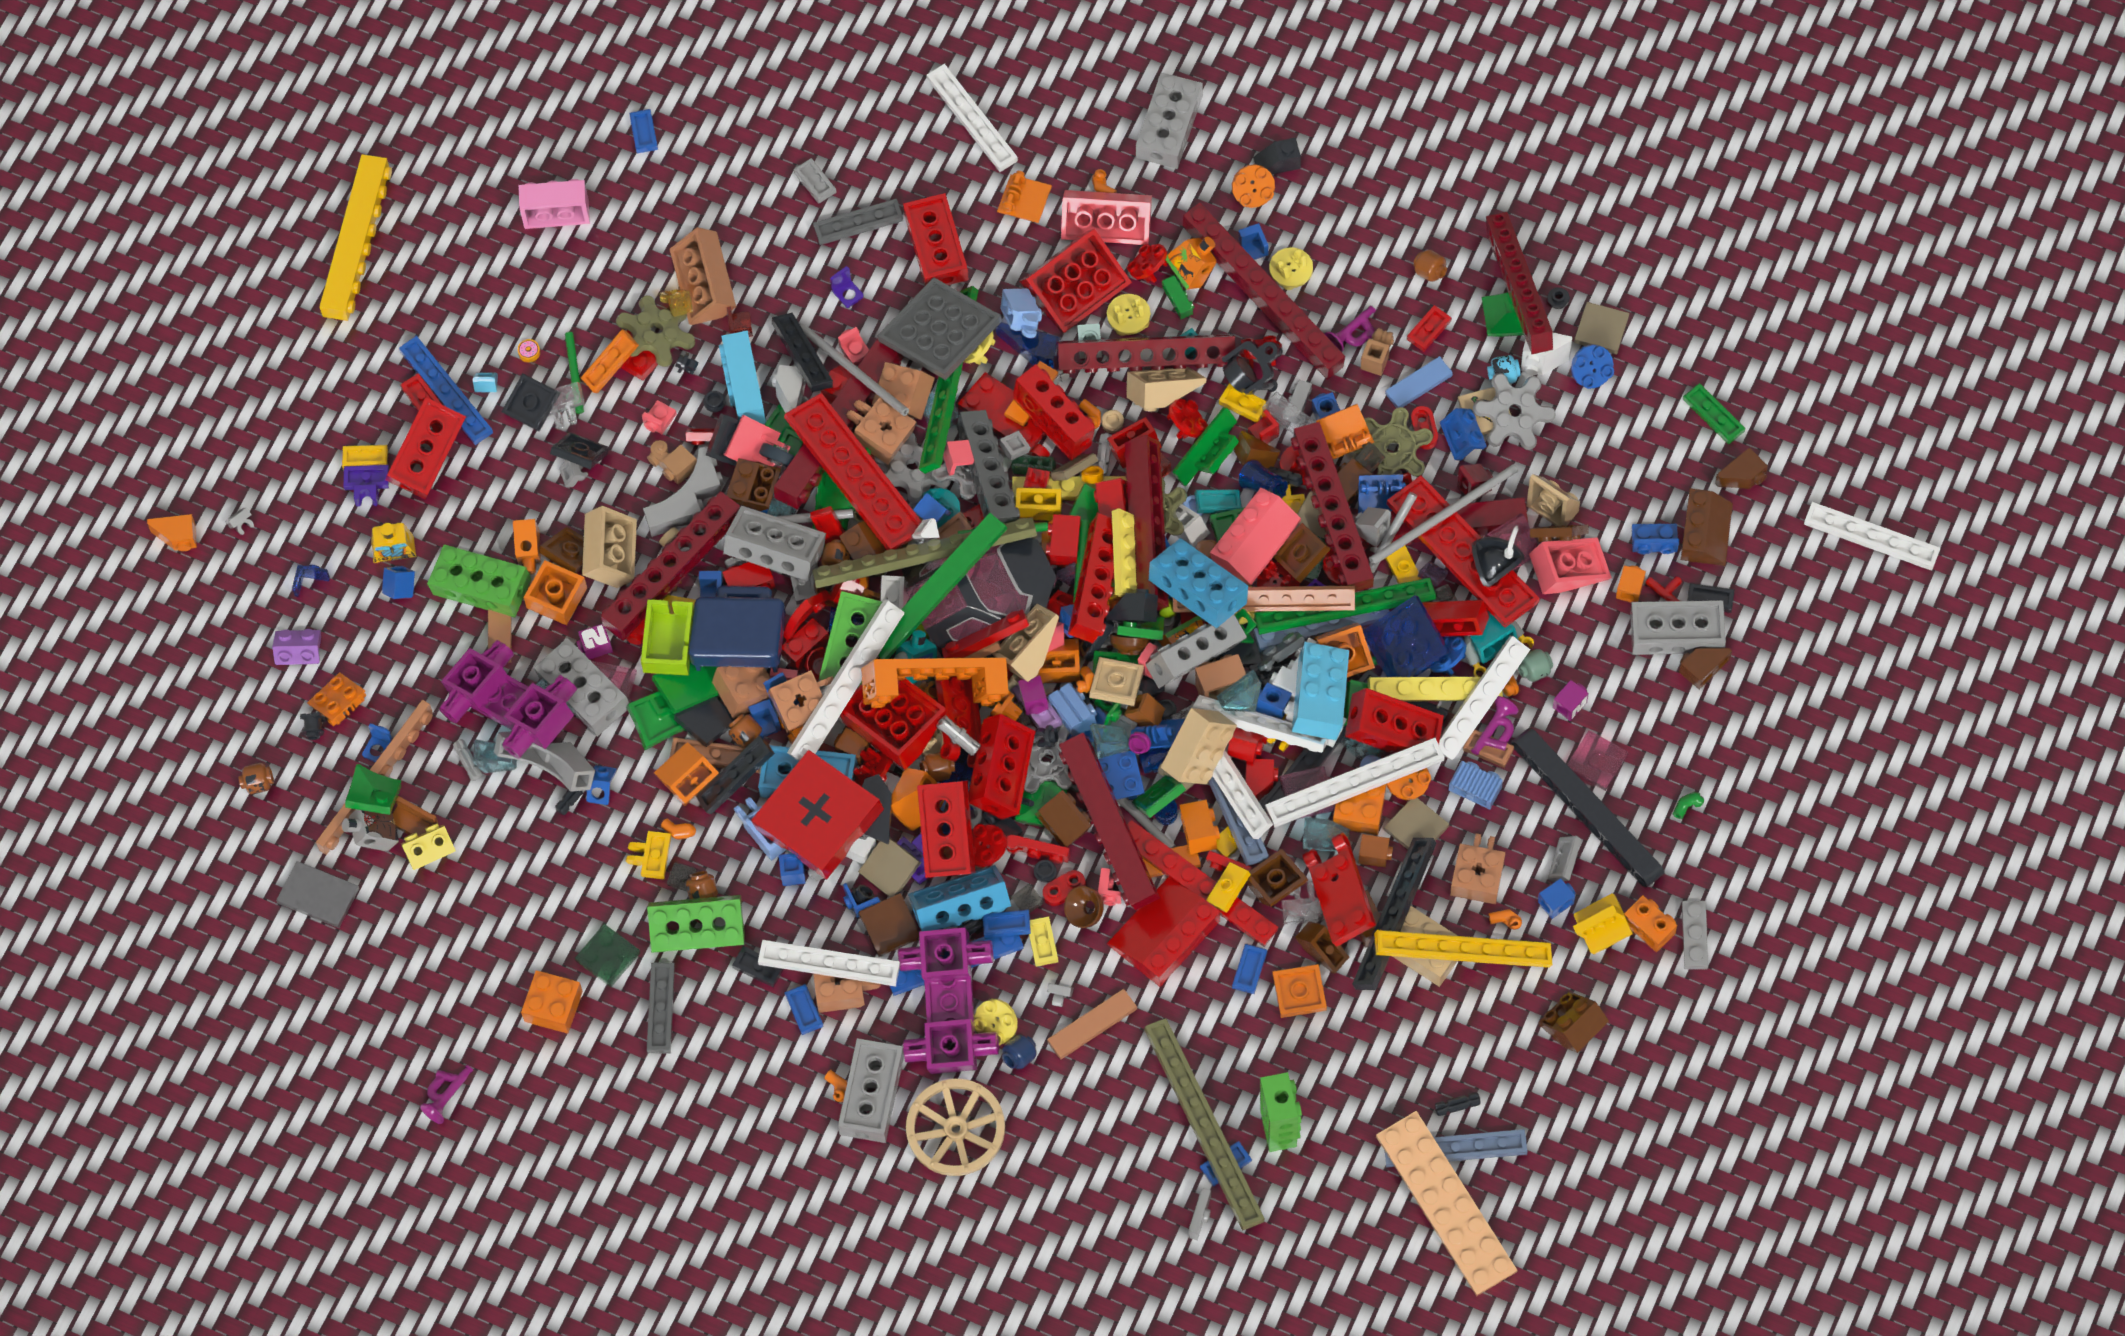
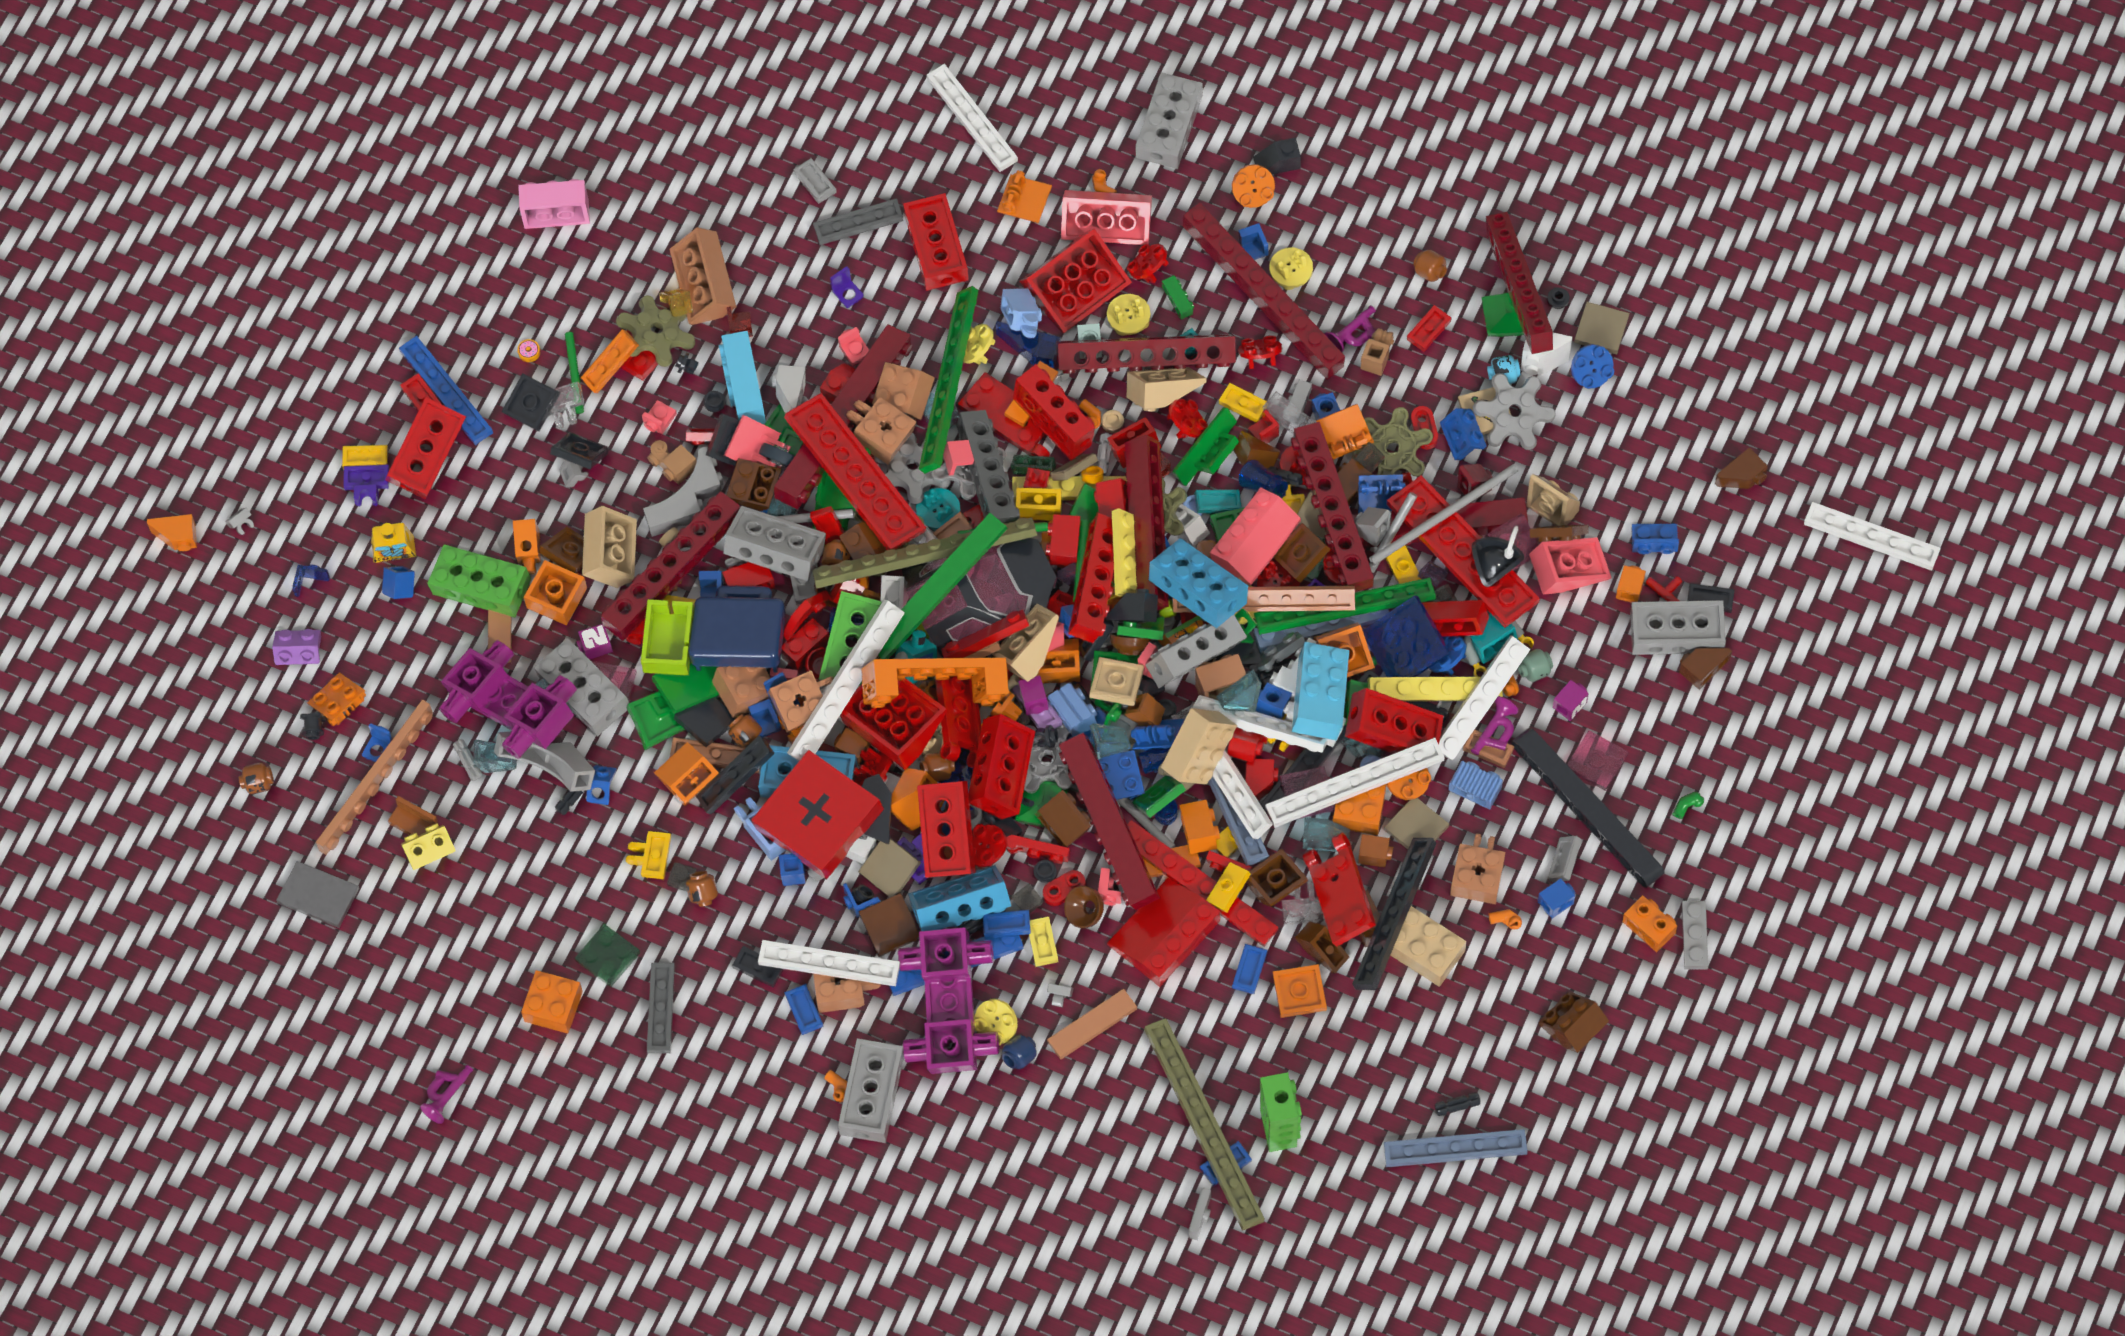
yellow brick [320,154,392,321] -> none
torso [342,809,399,851] -> none
green plate [345,764,401,815] -> none
medium azure slope [473,373,498,392] -> none
blue tile [629,109,658,154] -> none
bright green brick [647,895,745,953] -> none
orange arm [661,819,696,840] -> none
black plate [772,312,833,392] -> none
light grey piece [800,324,909,416] -> none
dark grey plate [877,278,1002,380] -> none
tan wheel [906,1079,1005,1176] -> none
white slope [912,518,939,539] -> none
blue panel [913,493,951,524] -> none
light grey pin [936,715,980,756] -> none
light grey tile [999,431,1031,460] -> none
orange arm [1076,666,1094,693] -> none
magenta plate [1129,732,1151,754] -> none
orange torso [1165,237,1216,290] -> none
black piece [1222,341,1283,395] -> none
yellow tile [1374,930,1553,968] -> none
light nougat plate [1376,1111,1517,1296] -> none
medium blue tile [1385,356,1453,408] -> none
yellow bracket [1573,893,1633,954] -> none
reddish brown slope [1680,488,1733,566] -> none
green tile [1683,383,1746,445] -> none

